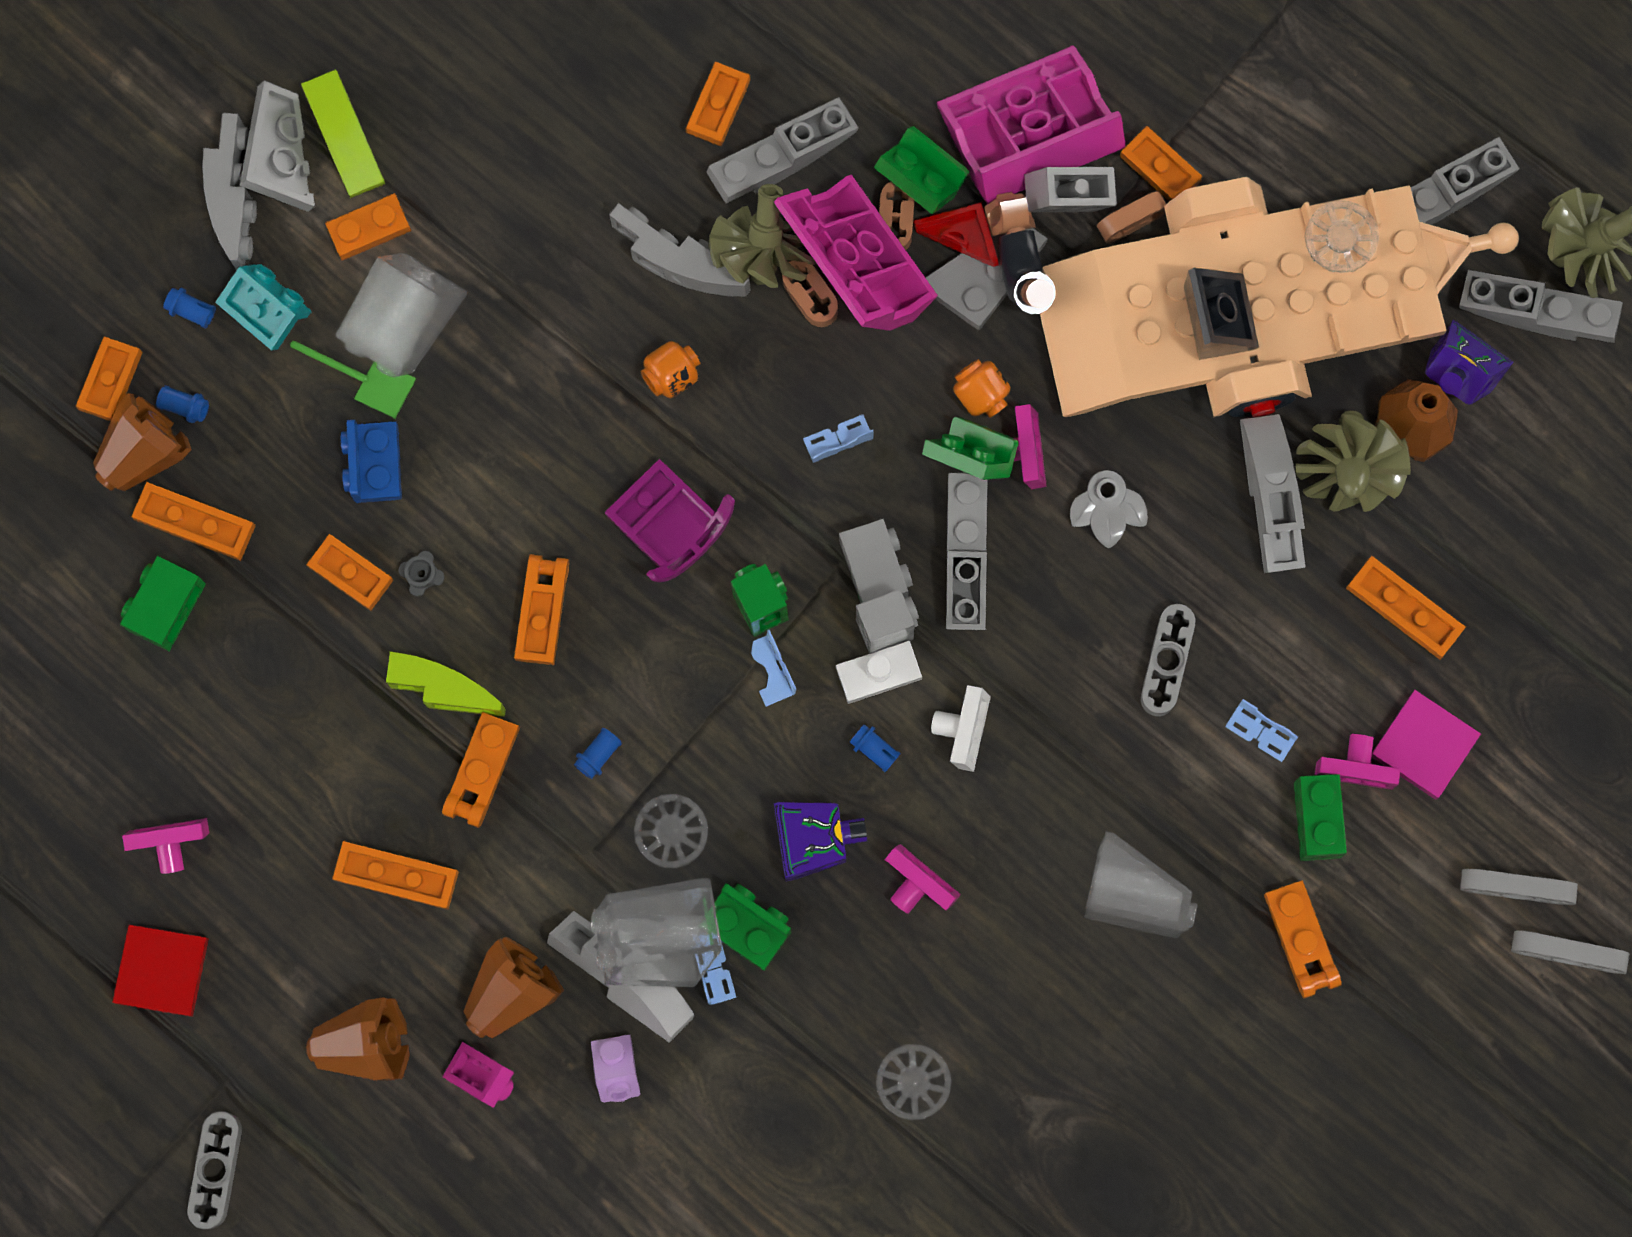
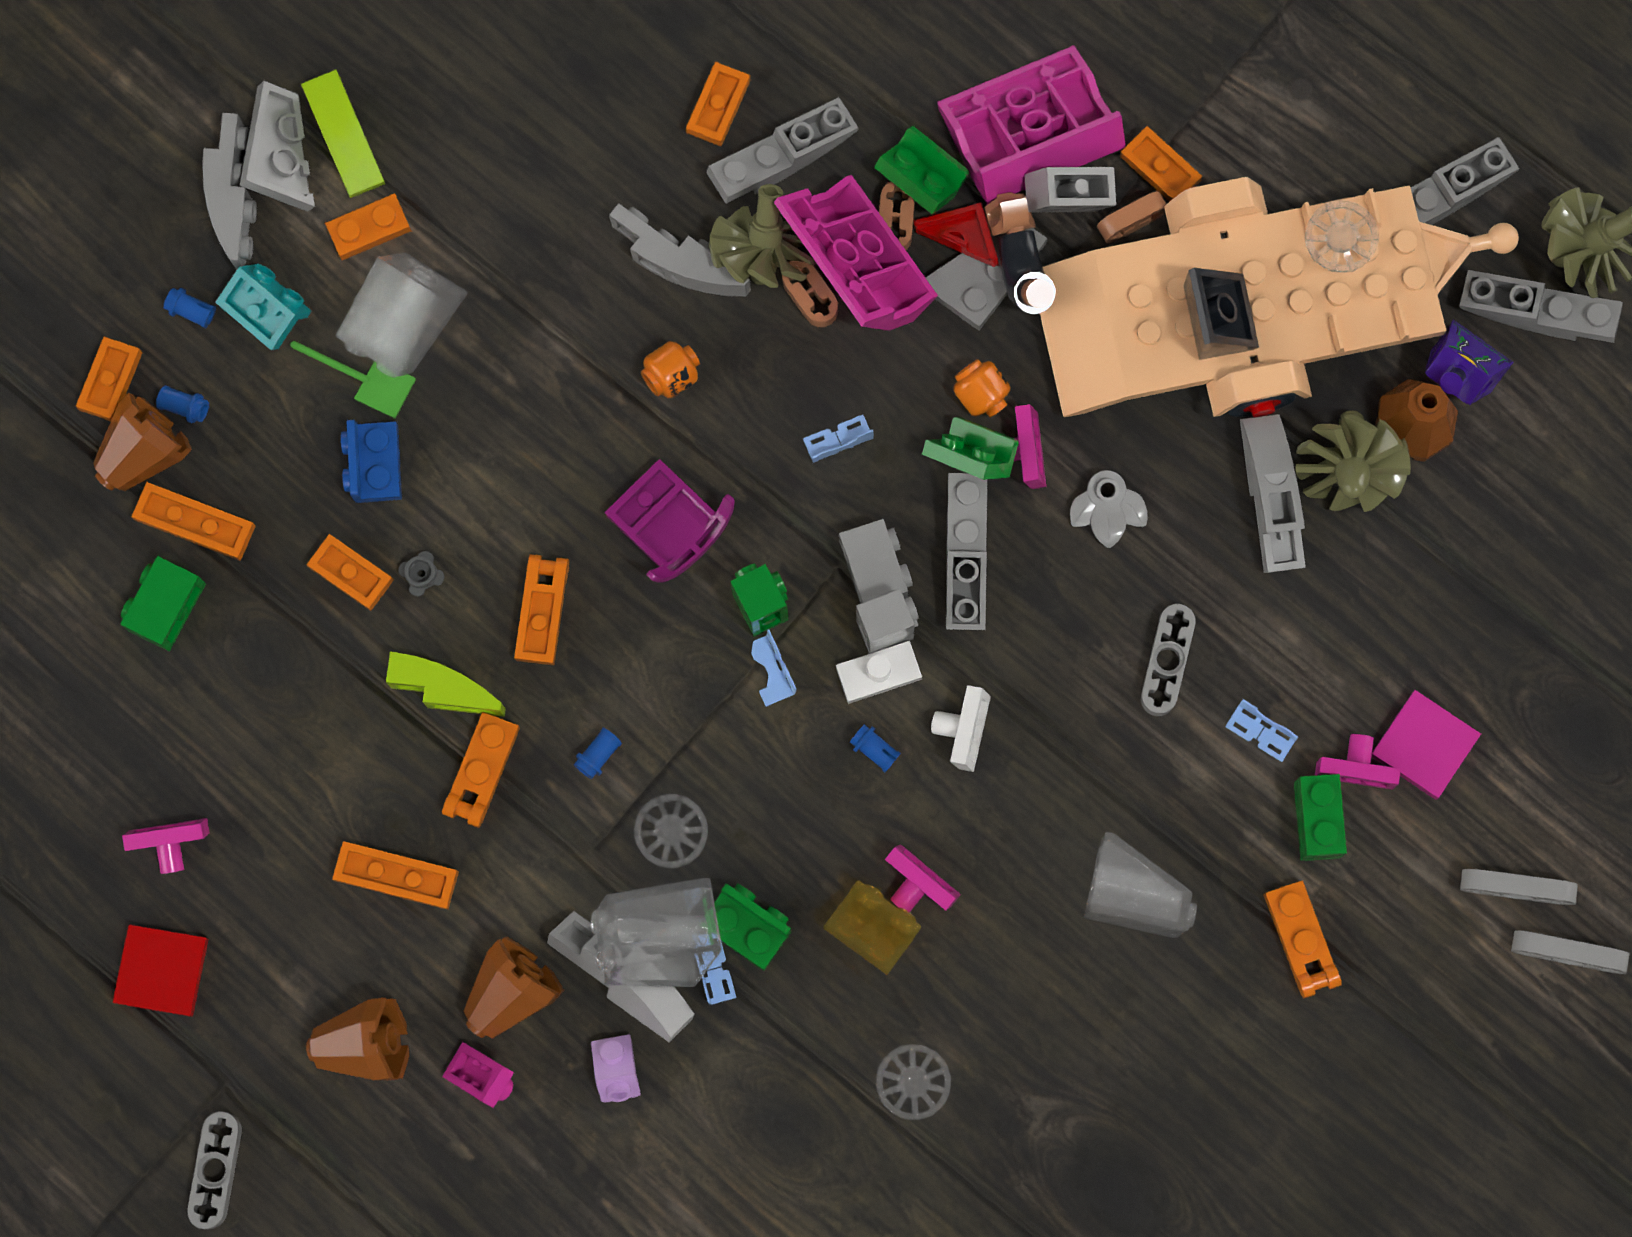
dark purple torso [774,802,867,882] -> none
orange plate [1346,556,1466,660] -> none
none -> clear yellow bracket [823,880,921,975]

